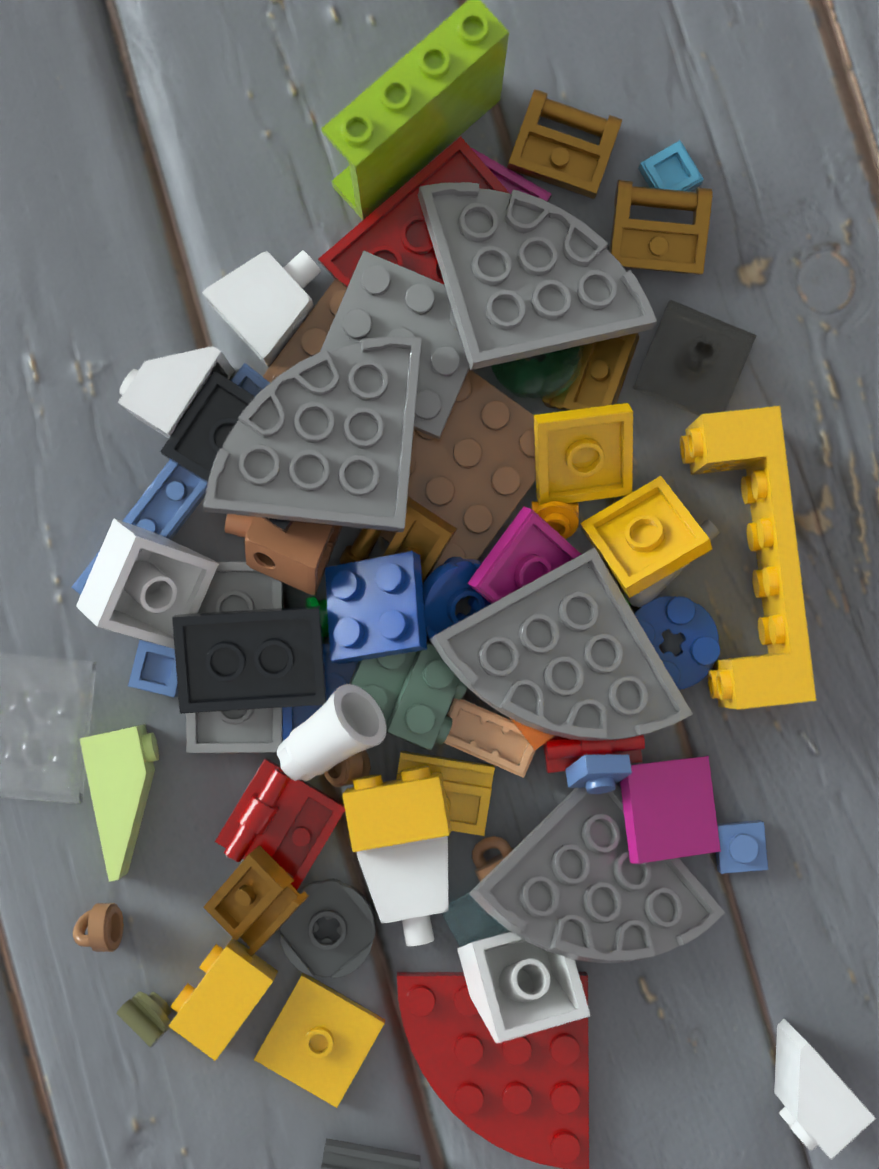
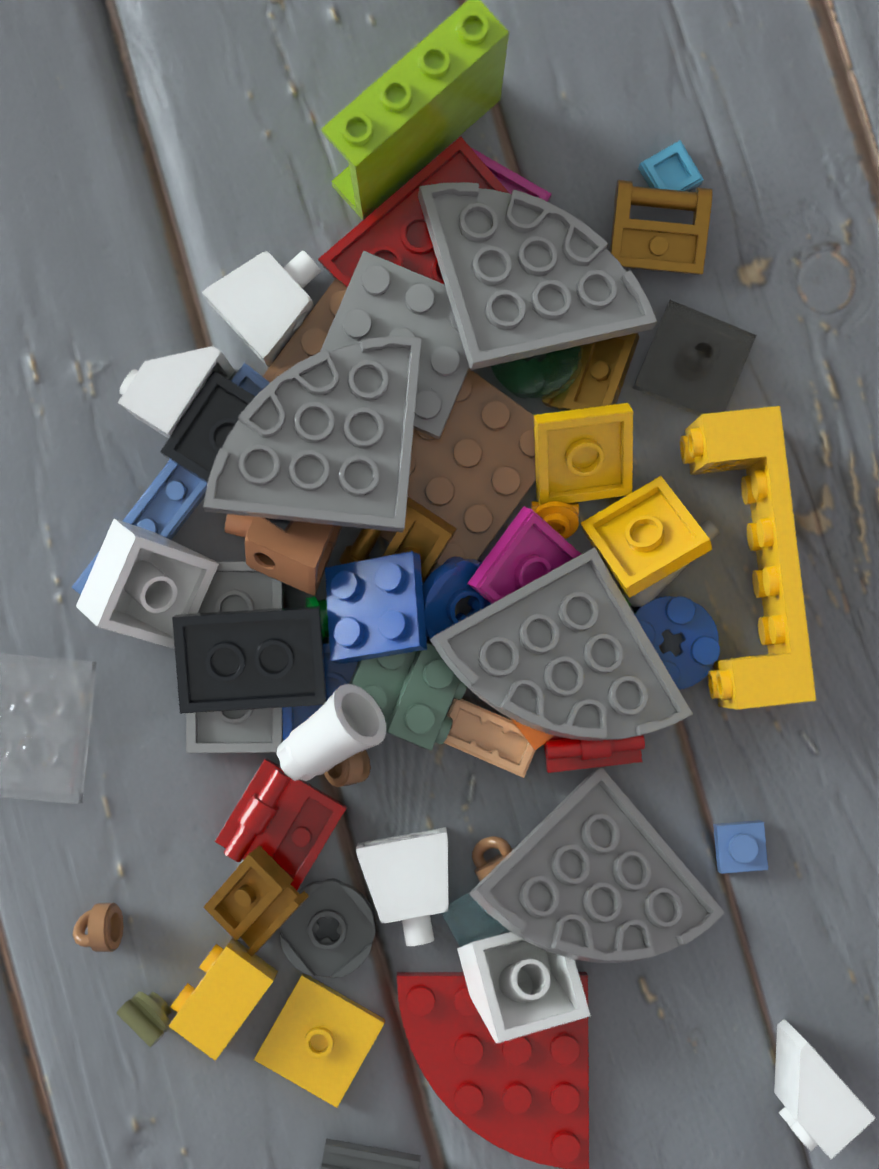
yellowish green slope [80,724,159,882] -> none
medium blue plate [128,640,178,698] -> none
yellow brick [342,766,451,852] -> none
yellow plate [396,751,495,836] -> none
pearl gold plate [507,89,623,199] -> none
medium blue plate [565,754,632,794] -> none
dark pink tile [620,756,721,864] -> none

